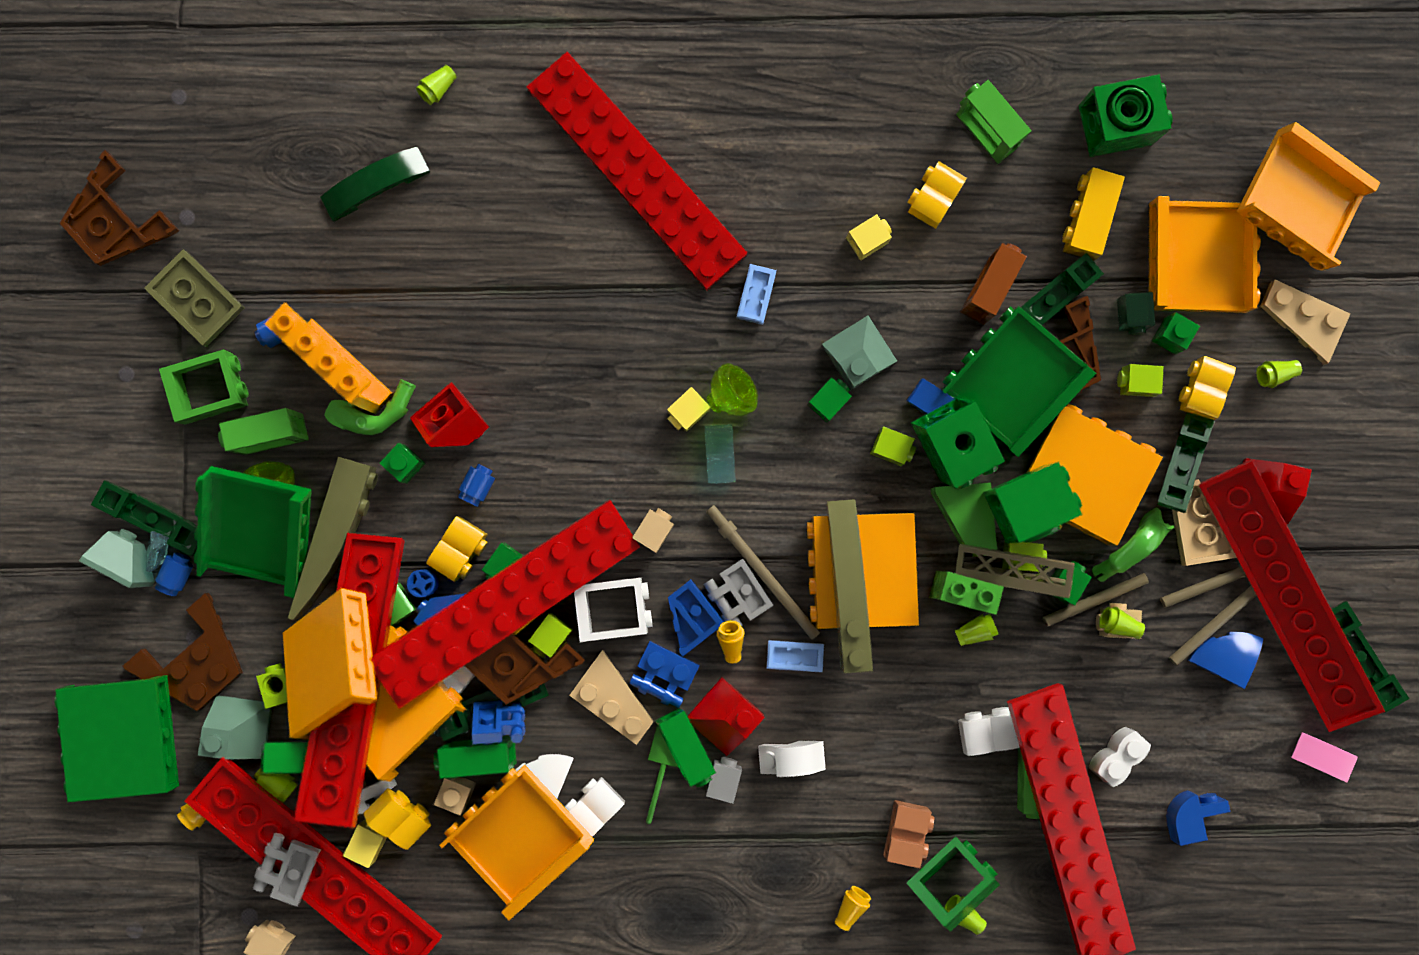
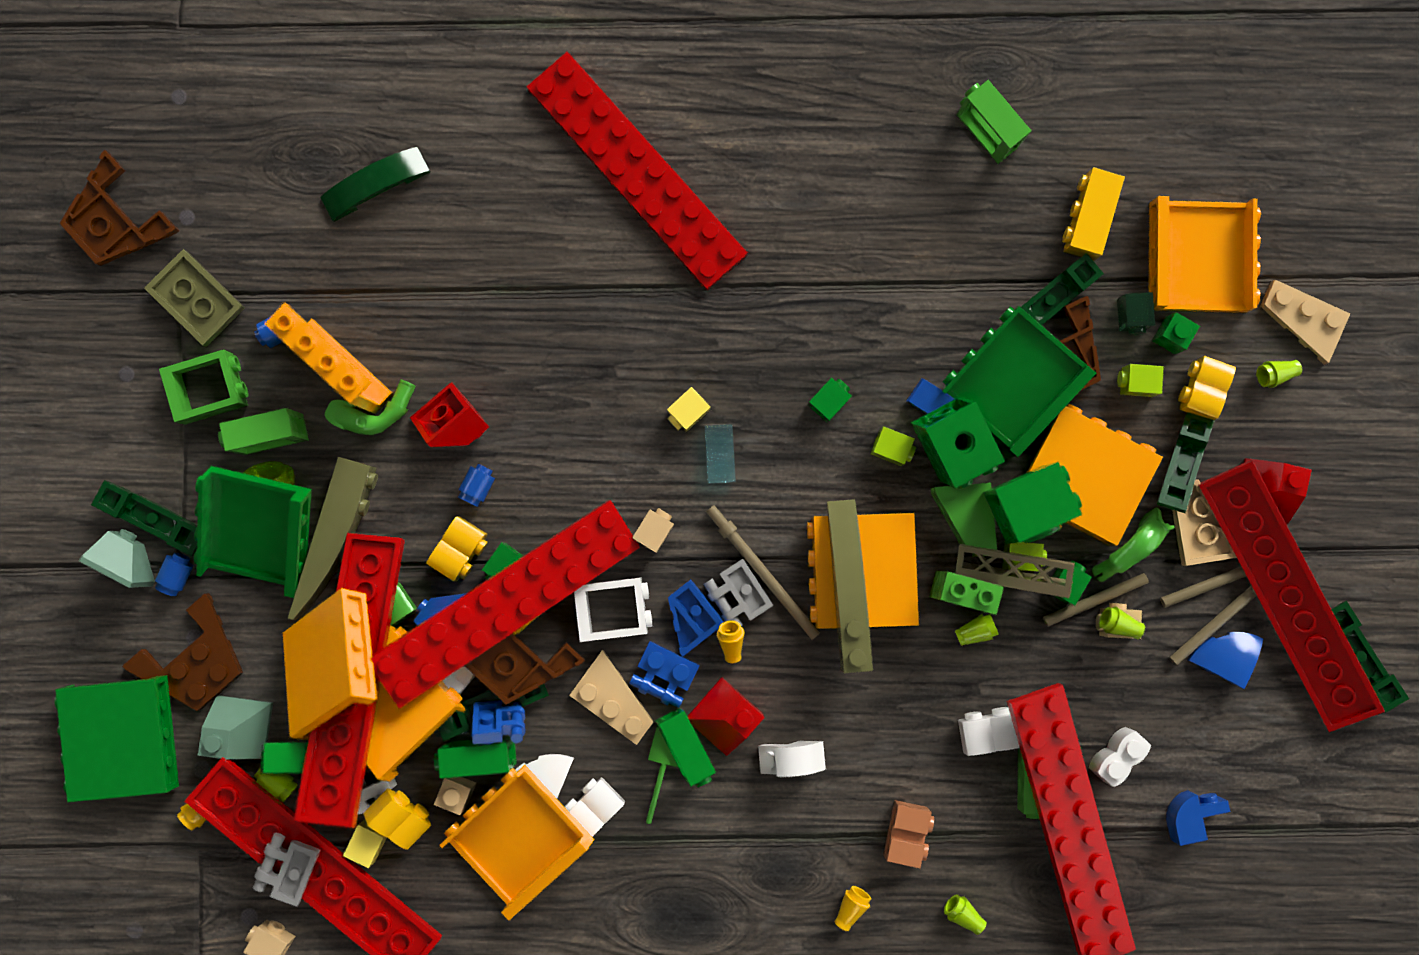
clear light blue slope [146,531,169,572] -> none
lime brick [256,663,287,709] -> none
green brick [380,443,426,484] -> none
blue wheel [407,569,439,598] -> none
lime cone [416,65,457,105] -> none
lime brick [529,613,573,658] -> none
light grey brick [706,757,742,804] -> none
clear neon green piece [707,363,758,416] -> none
light blue plate [737,264,777,325] -> none
light blue plate [766,640,824,672] -> none
sand green slope [822,316,897,391] -> none
light yellow brick [846,214,892,261] -> none
yellow brick [907,161,967,229] -> none
green window [907,837,1000,932] -> none
dark orange window [960,243,1027,325] -> none
green brick [1078,74,1173,157] -> none
light orange panel [1237,122,1380,271] -> none
bright pink slope [1291,732,1358,783] -> none

